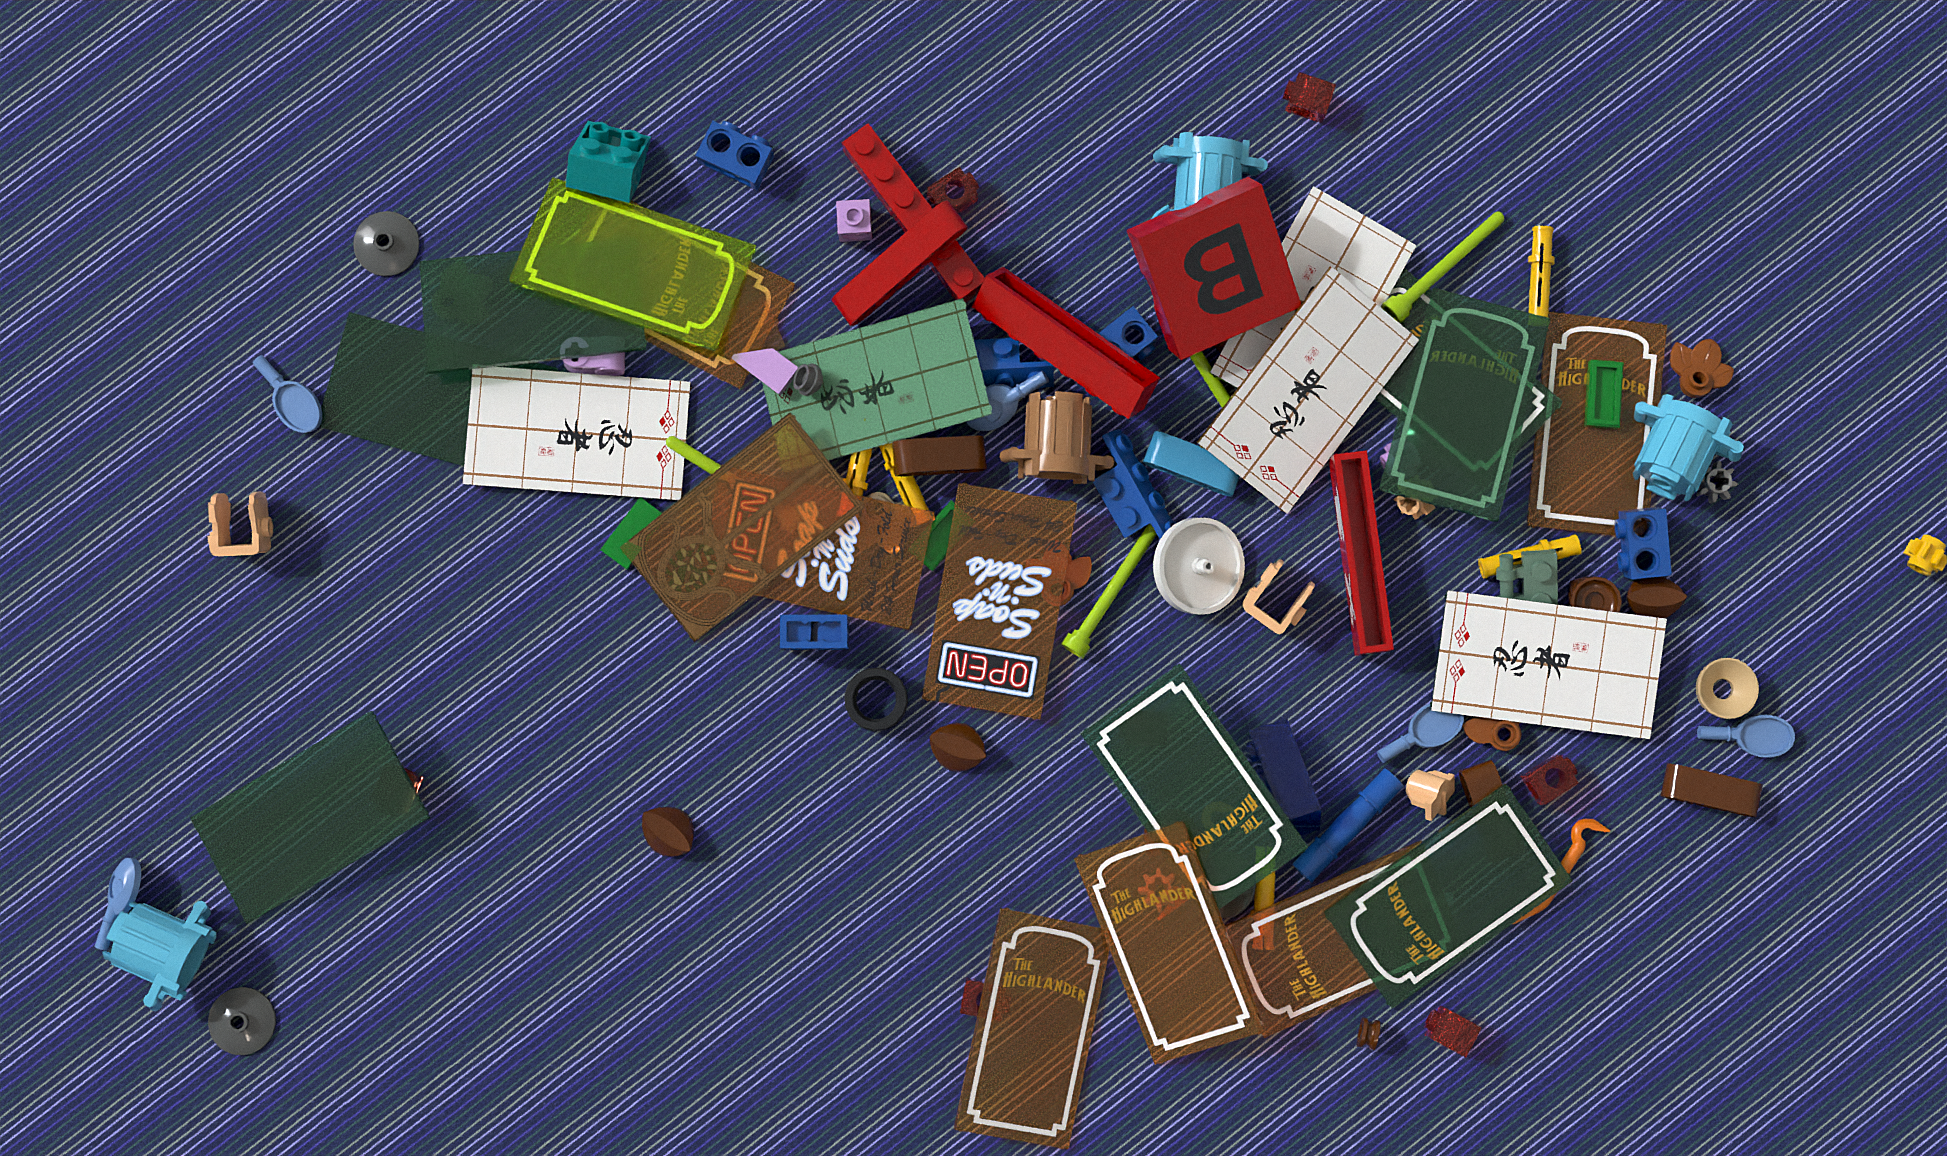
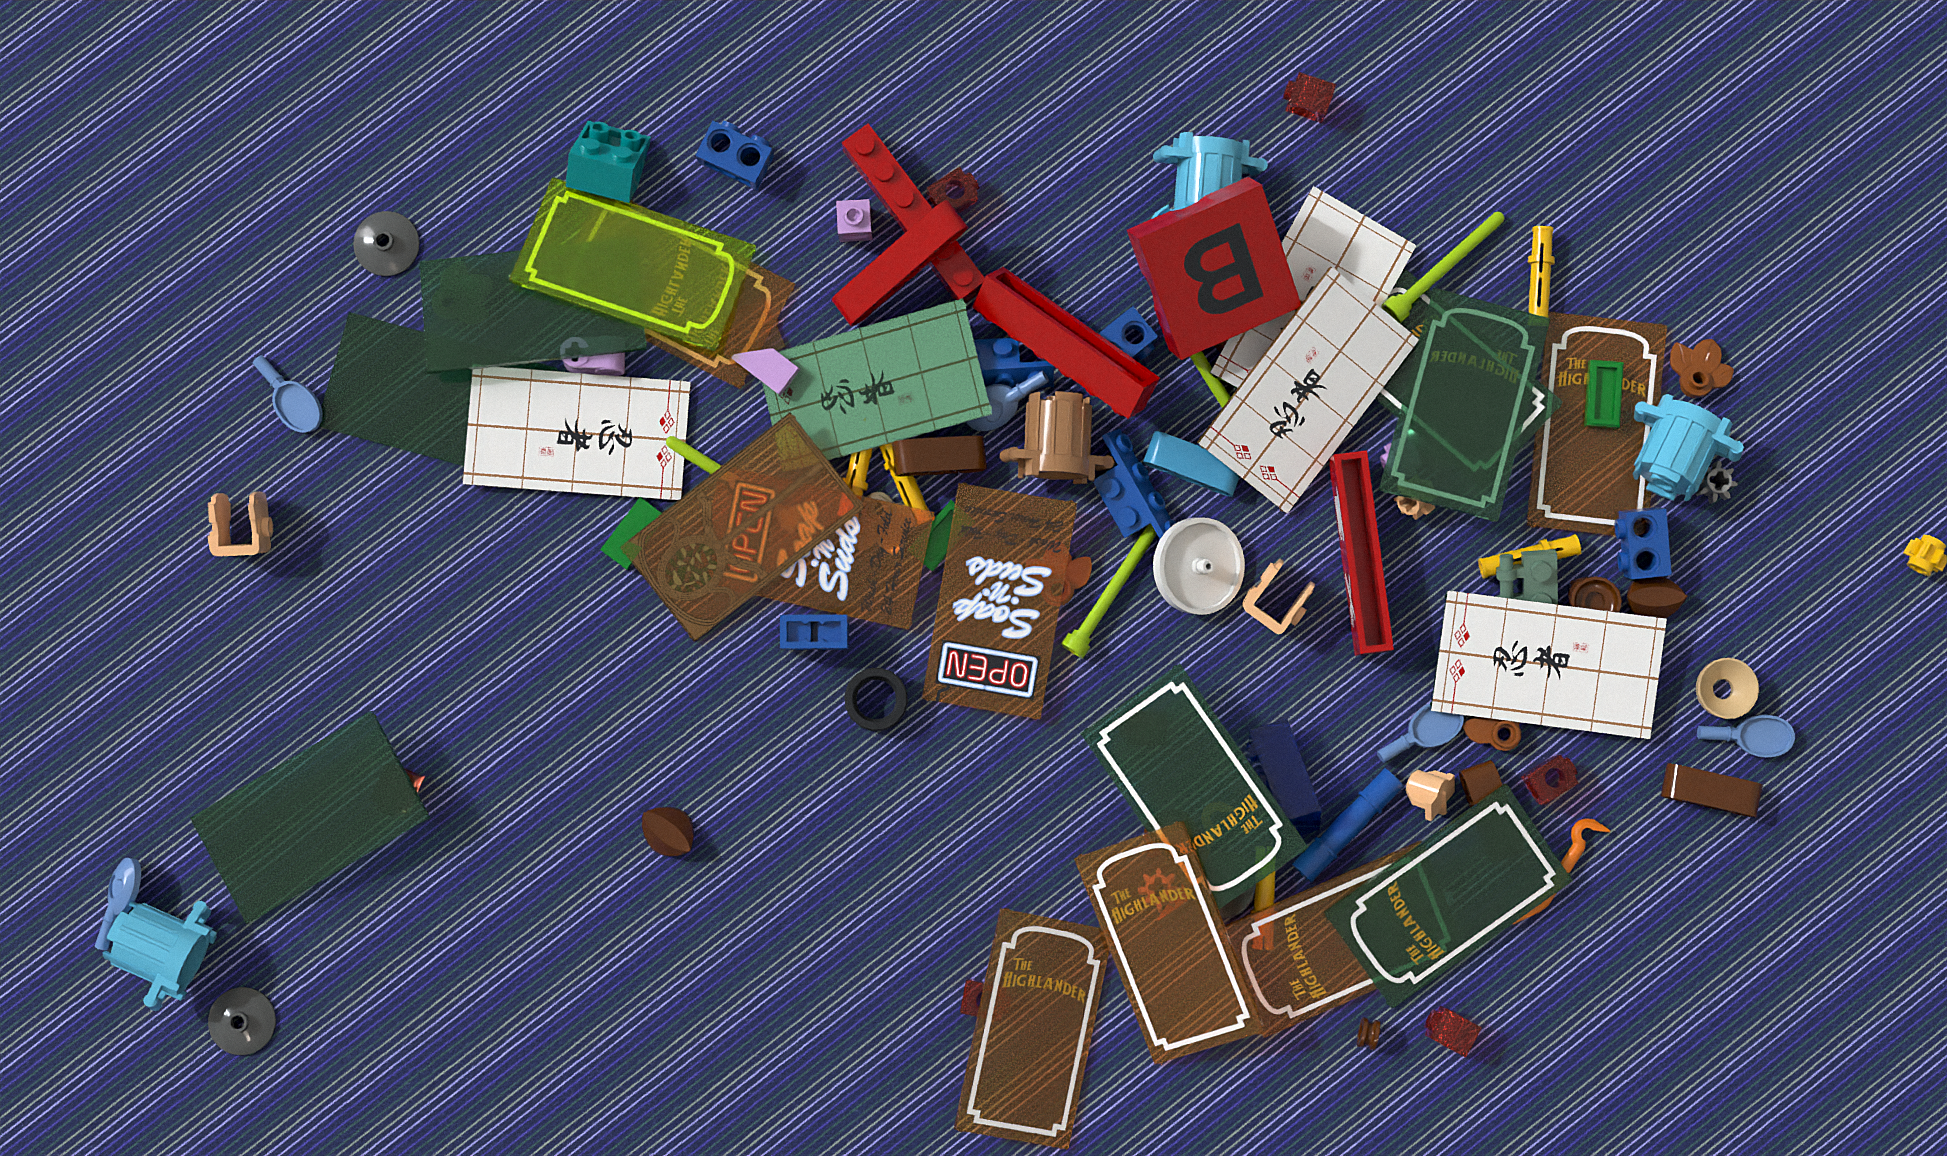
dark grey plate [793,363,823,397] -> none
reddish brown piece [929,722,986,772] -> none

